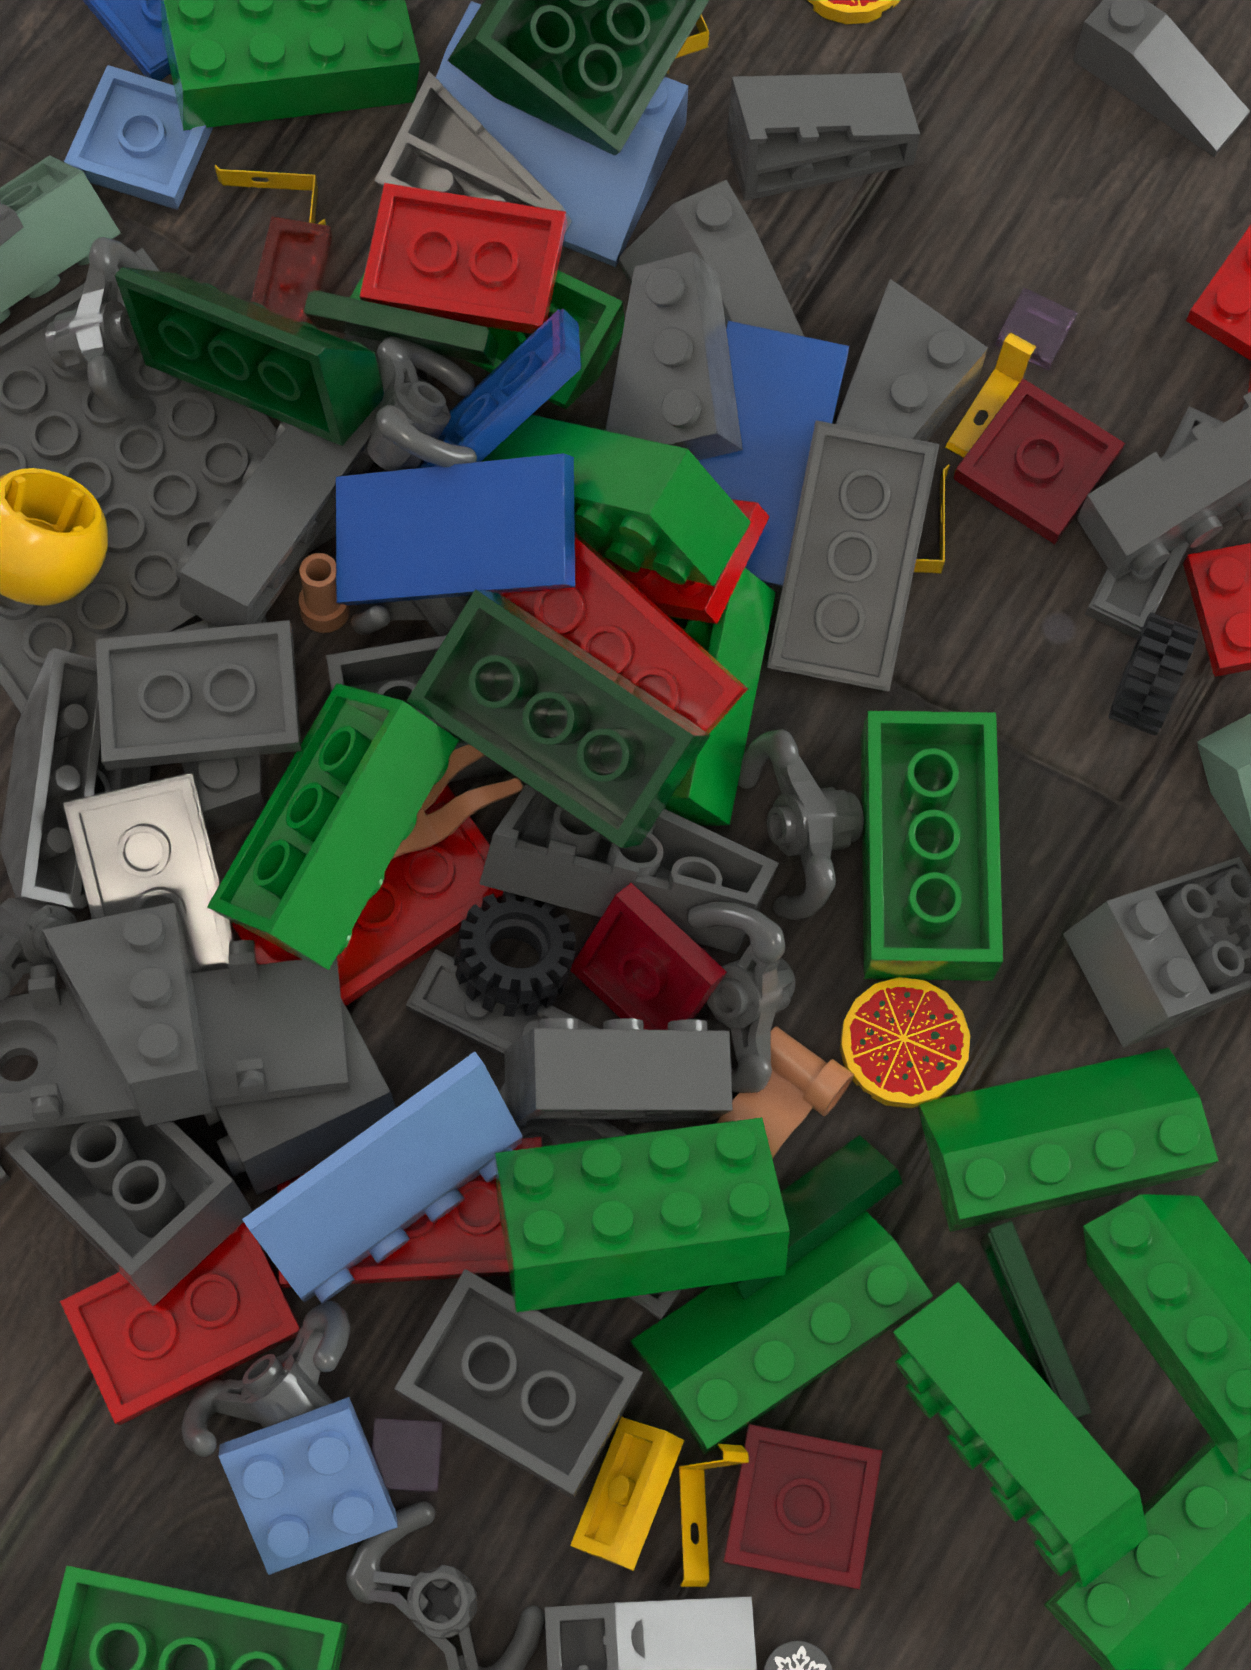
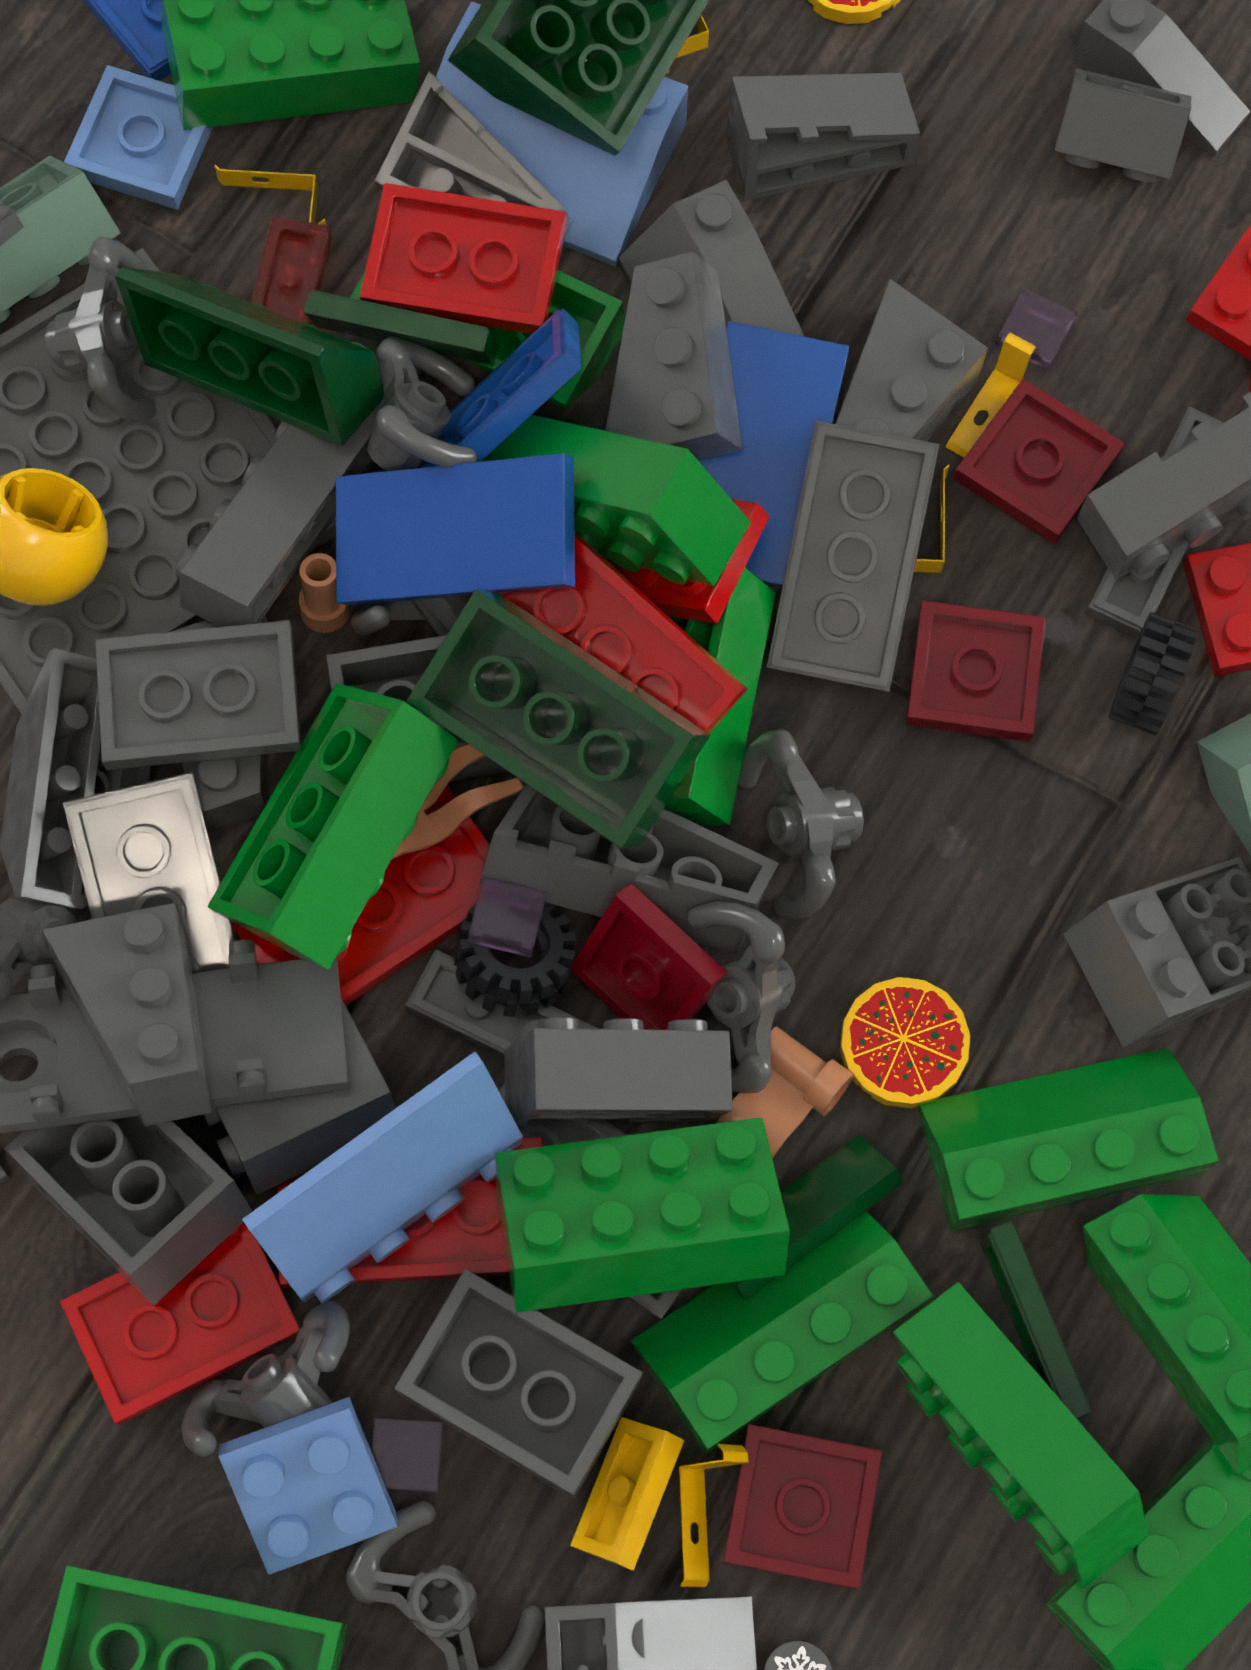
green brick [861,711,1003,981] -> none
none -> clear purple tile [467,876,547,958]
none -> dark red plate [905,600,1046,742]
none -> dark grey brick [1055,68,1191,182]

